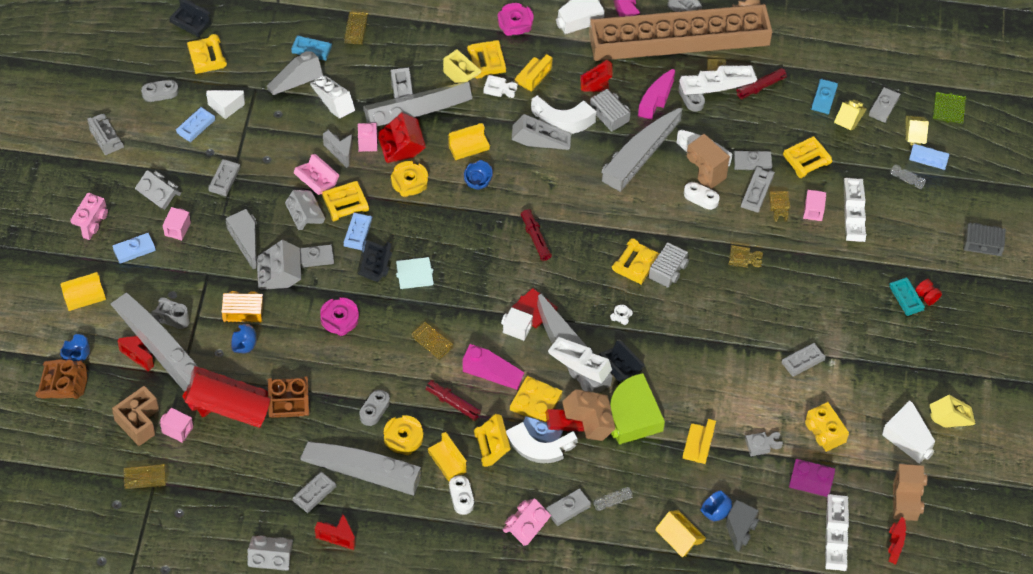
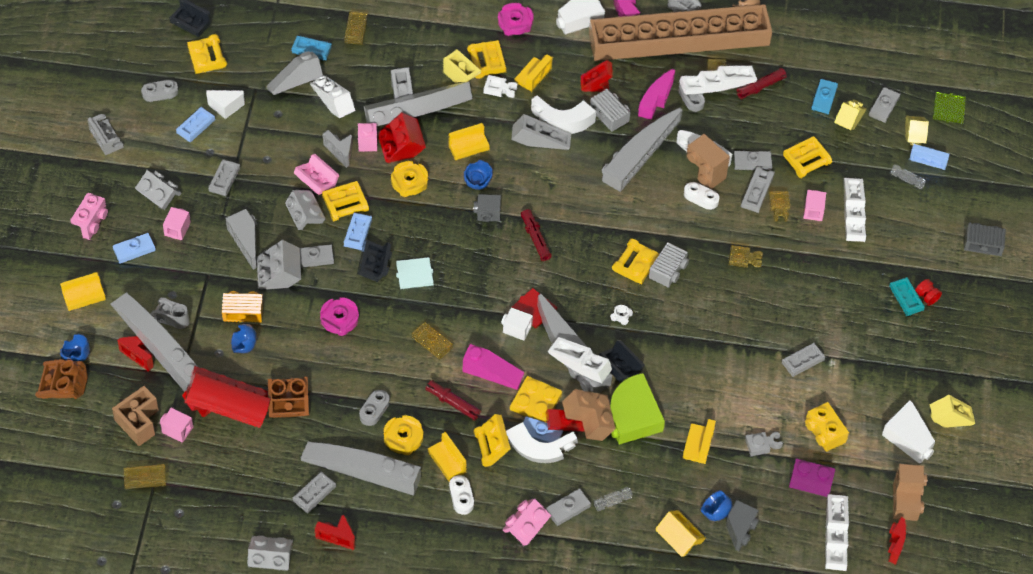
none -> dark grey brick [474,194,501,222]

